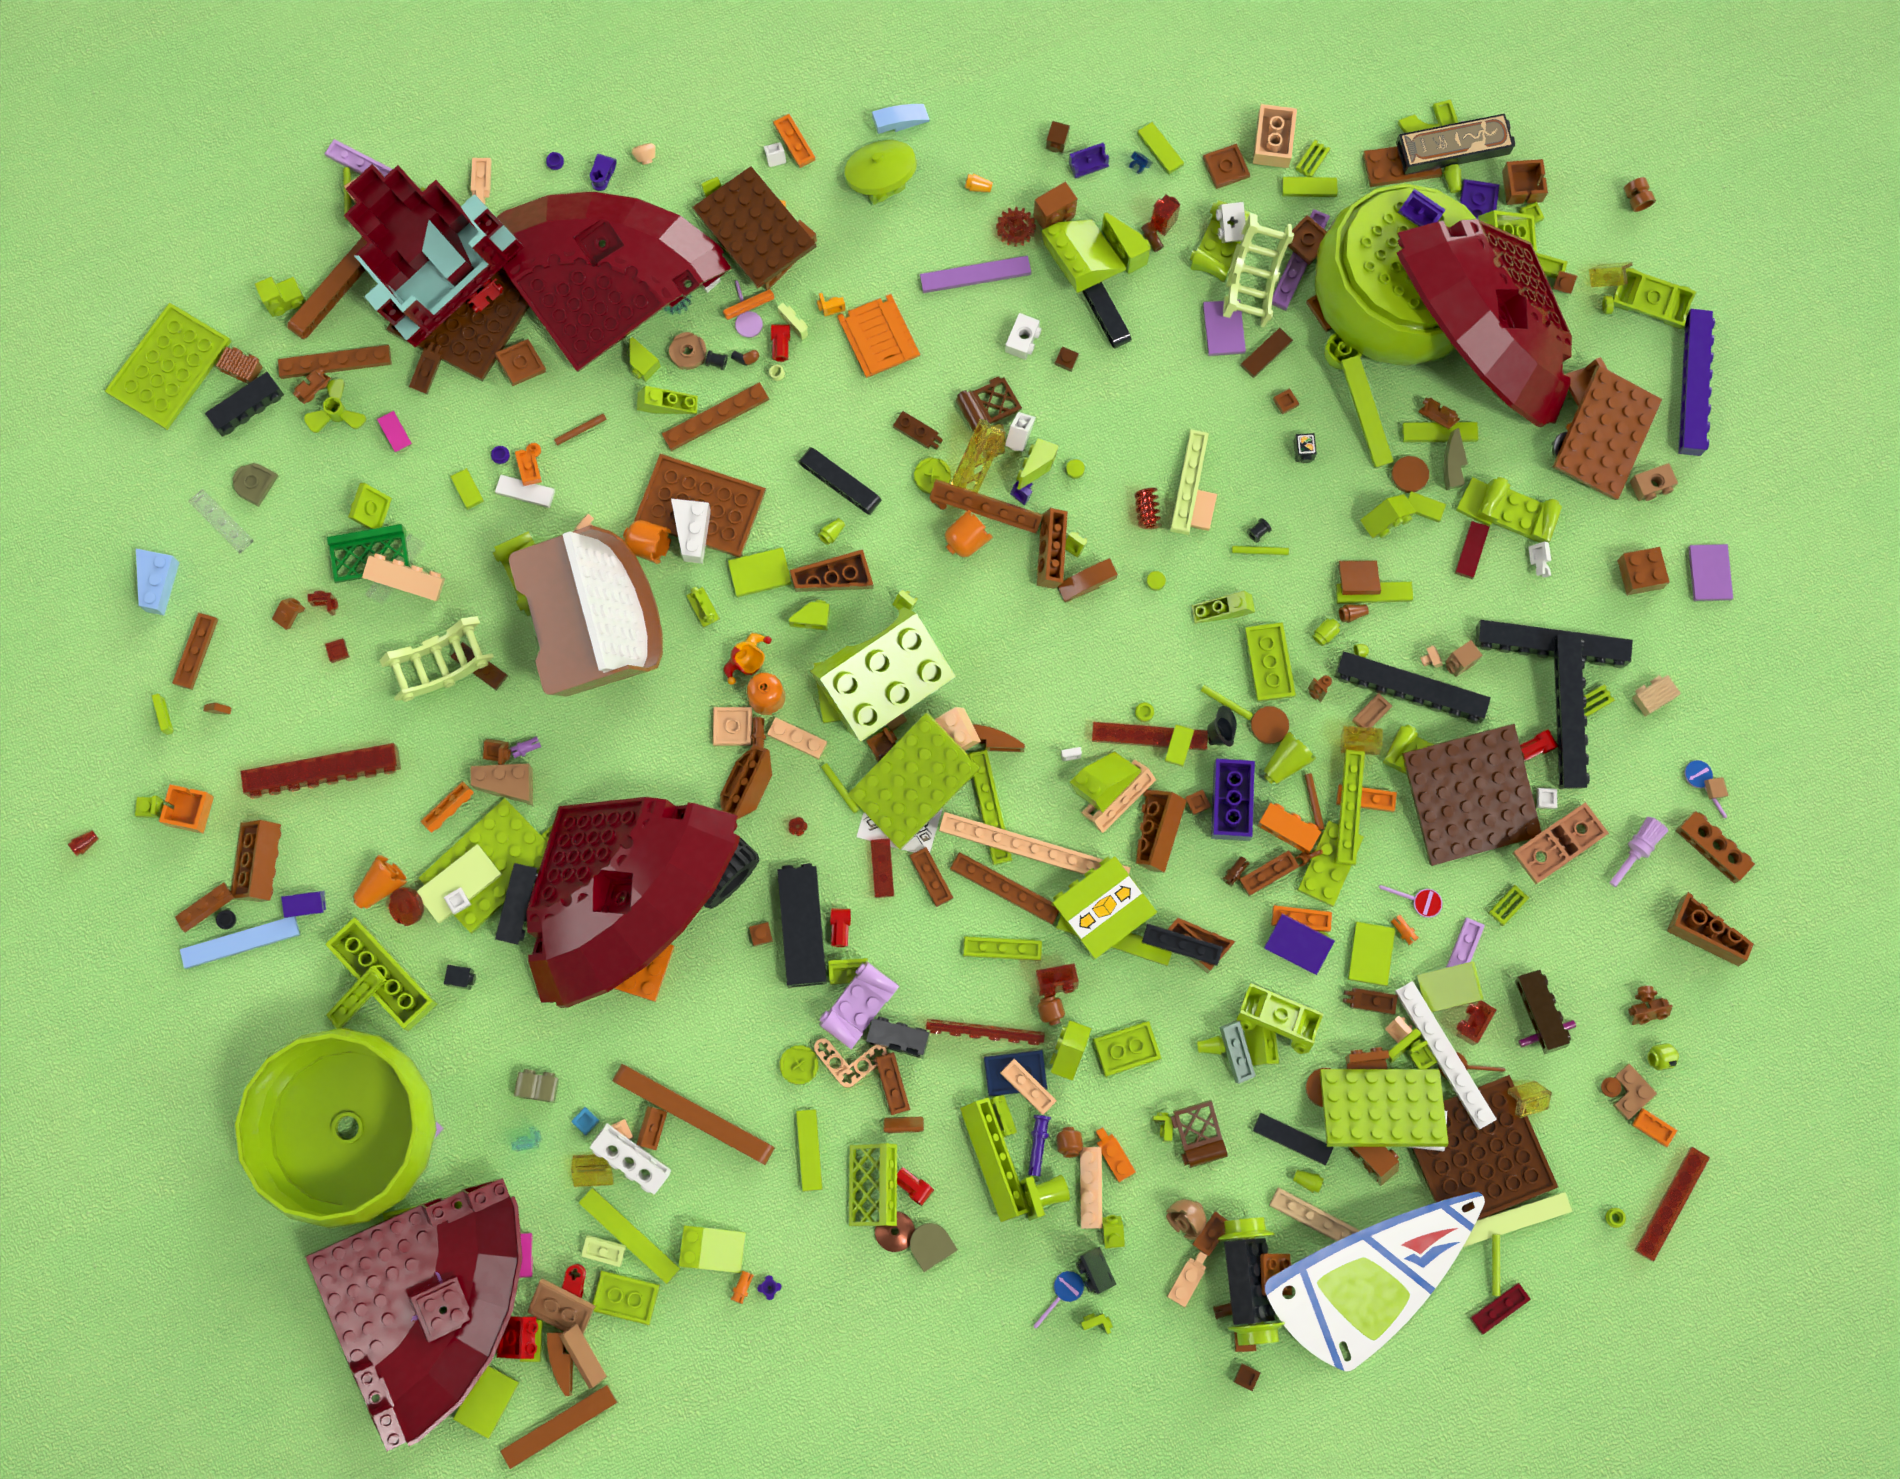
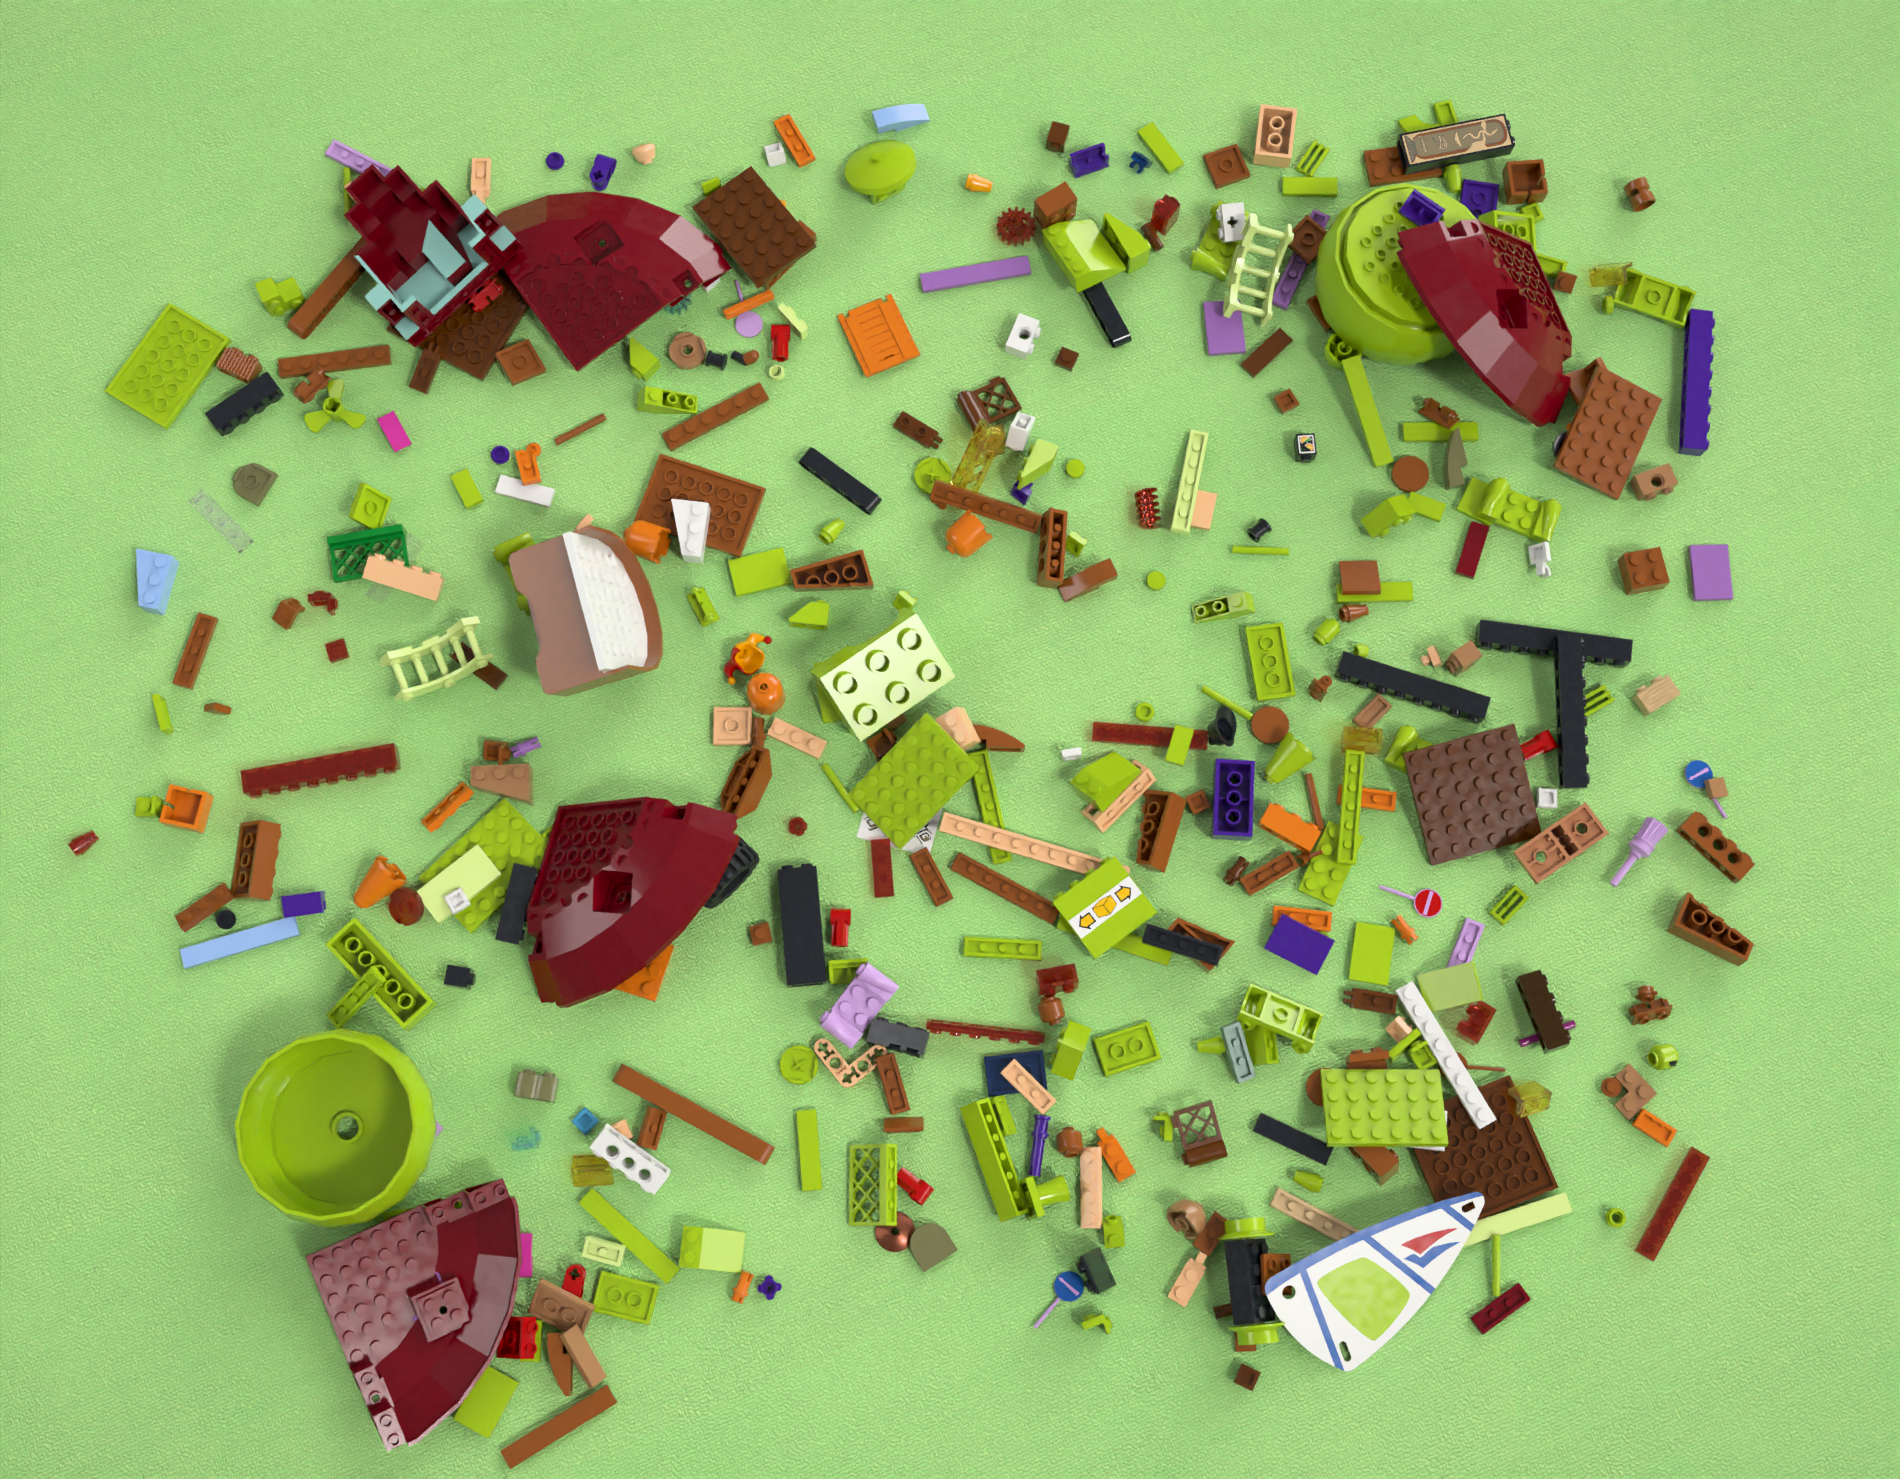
light orange bracket [817,293,846,317] -> none

